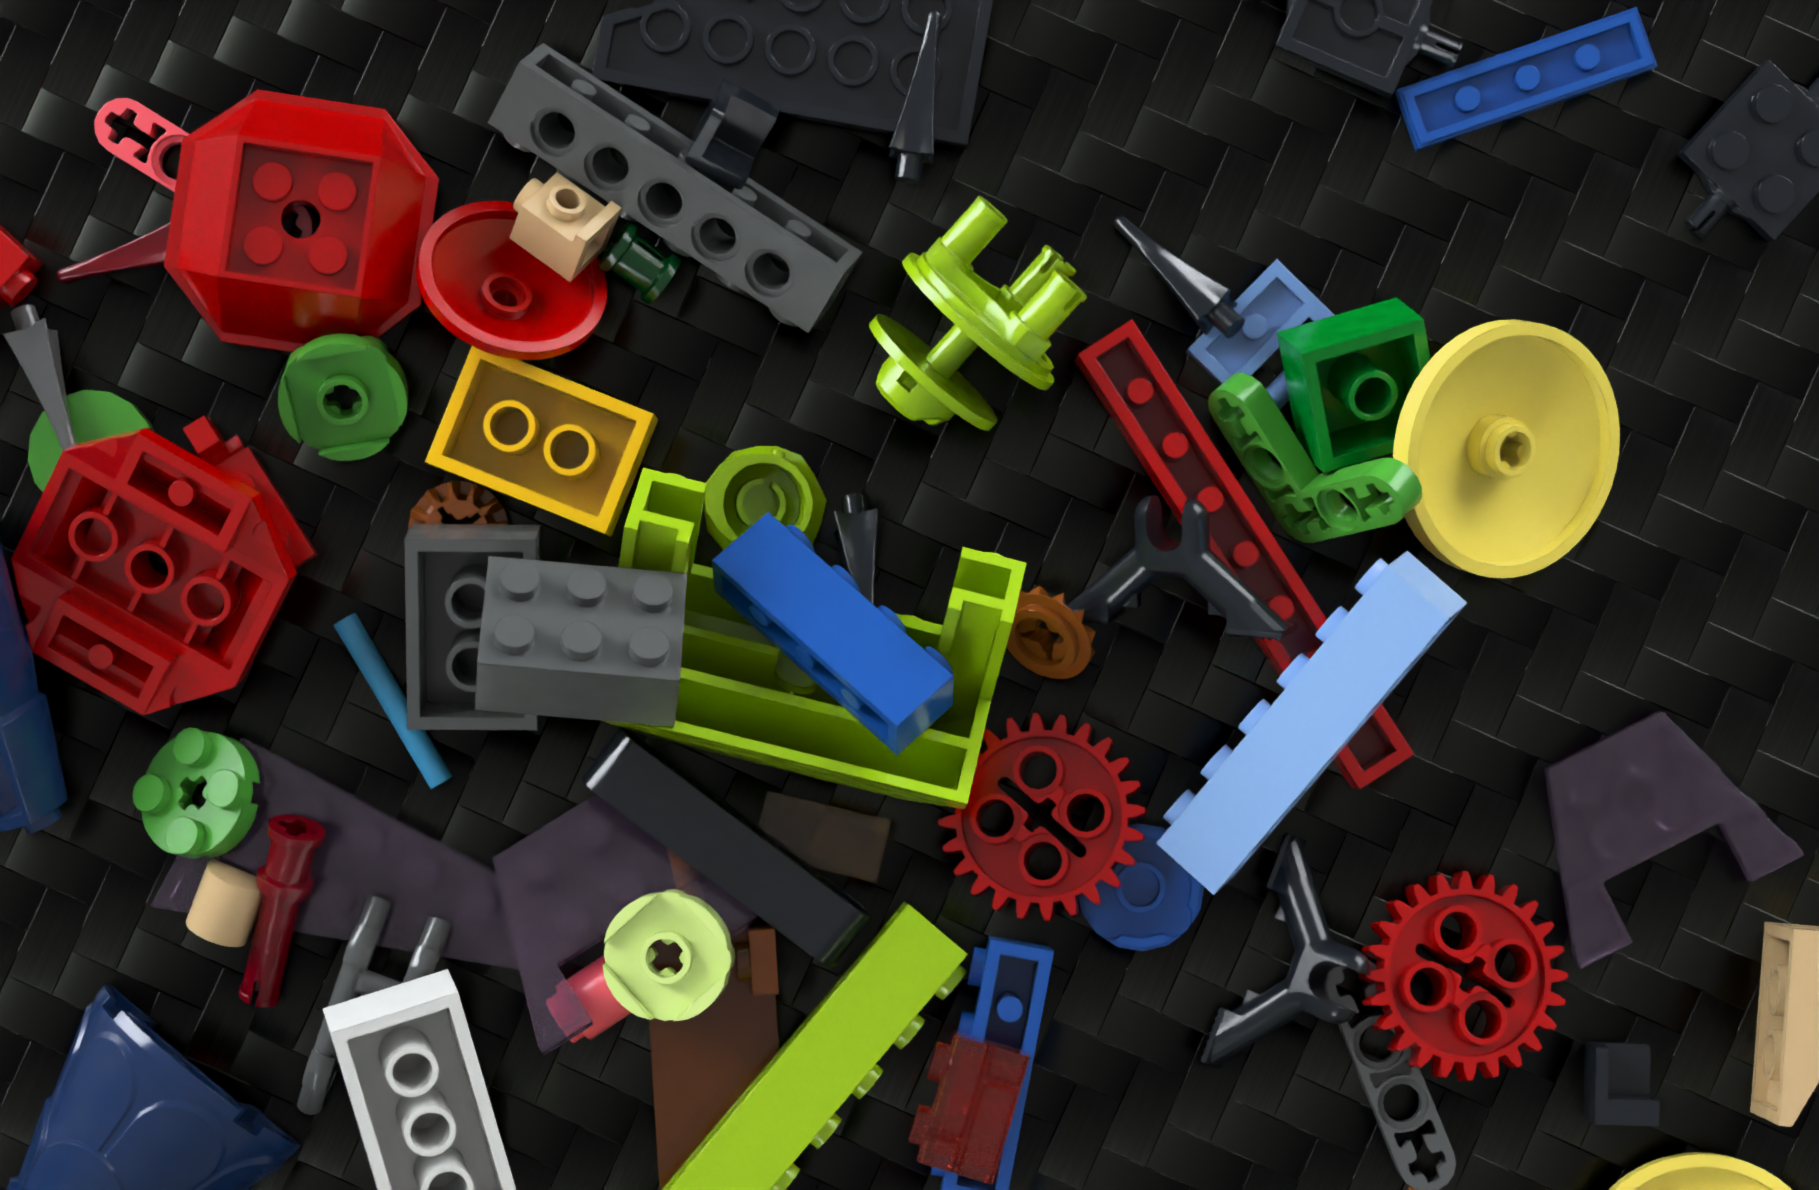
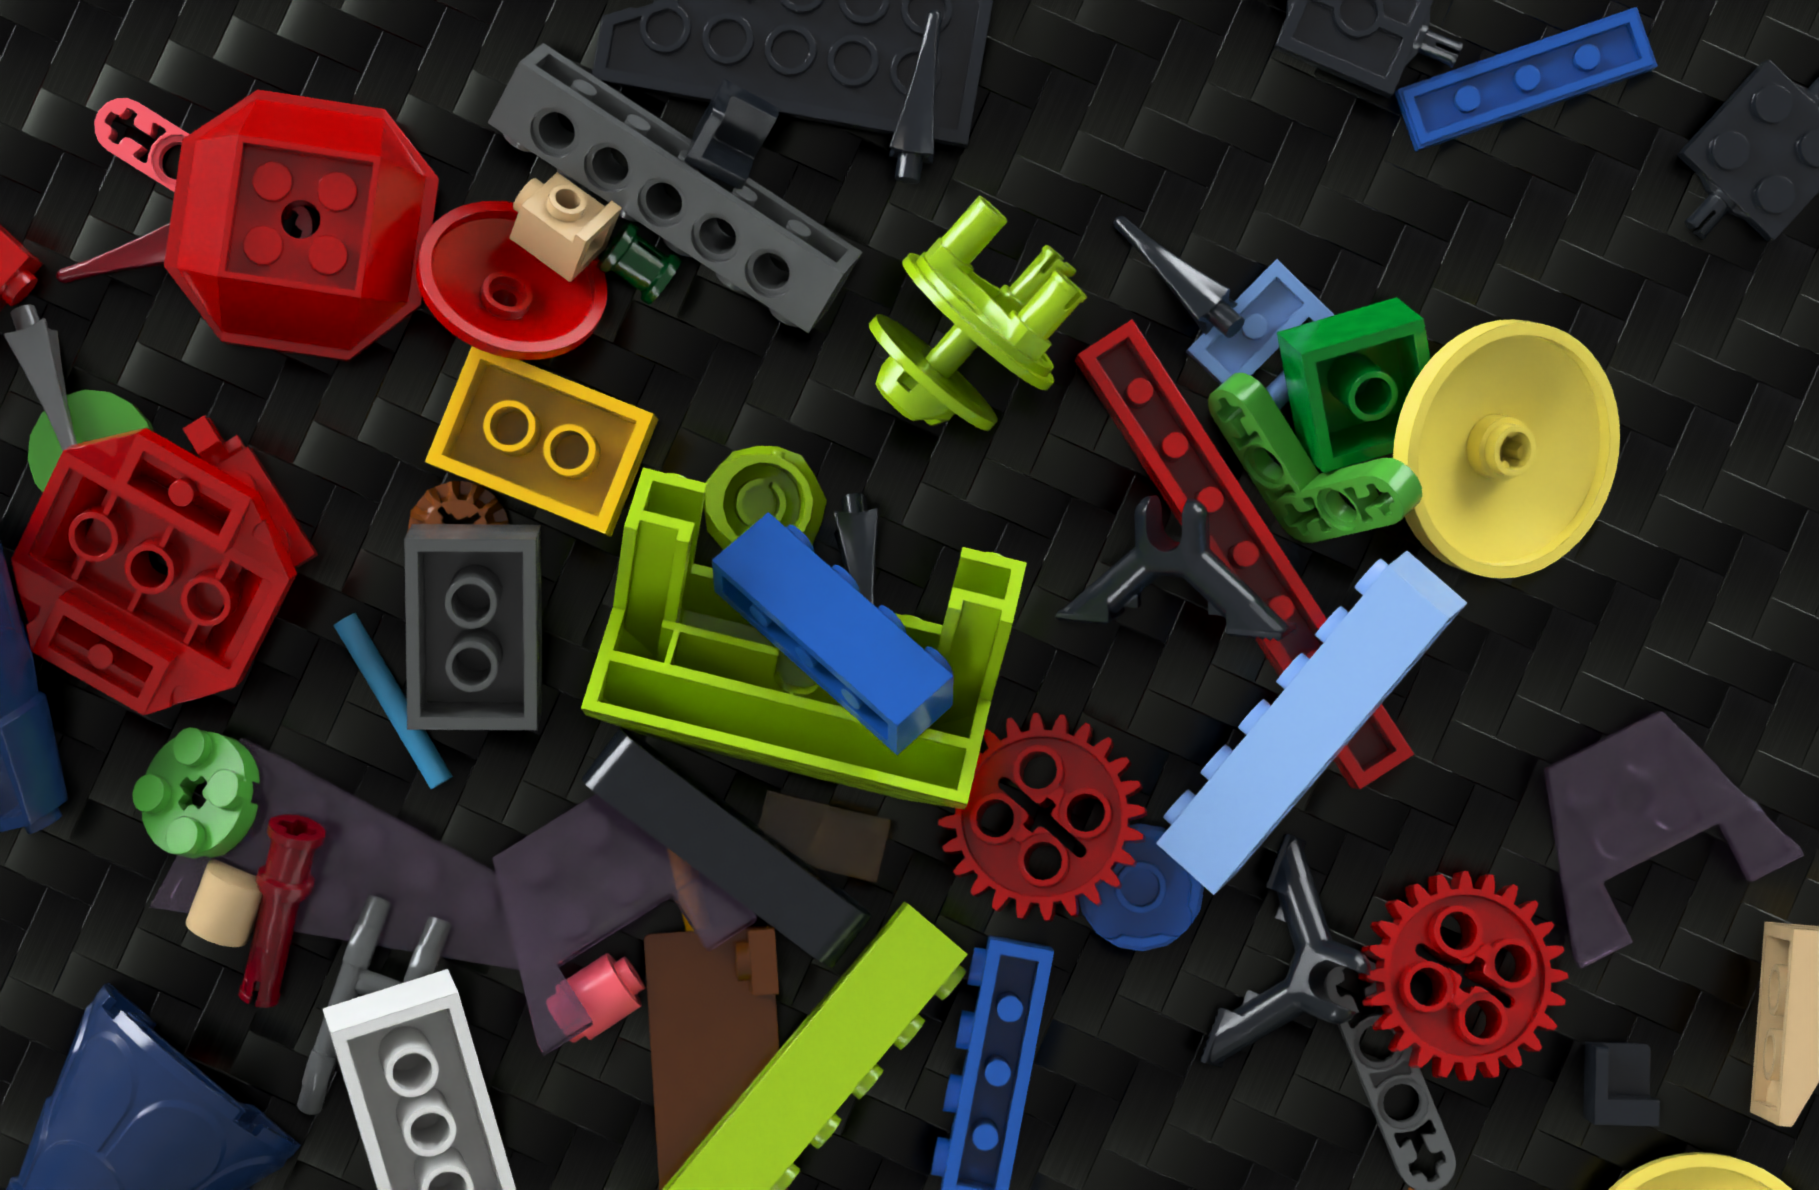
bright green plate [278,333,408,461] -> none
dark grey brick [475,556,687,727] -> none
yellowish green plate [603,889,736,1021] -> none
clear red brick [908,1030,1030,1184] -> none
dark orange gear [1006,585,1096,679] -> none

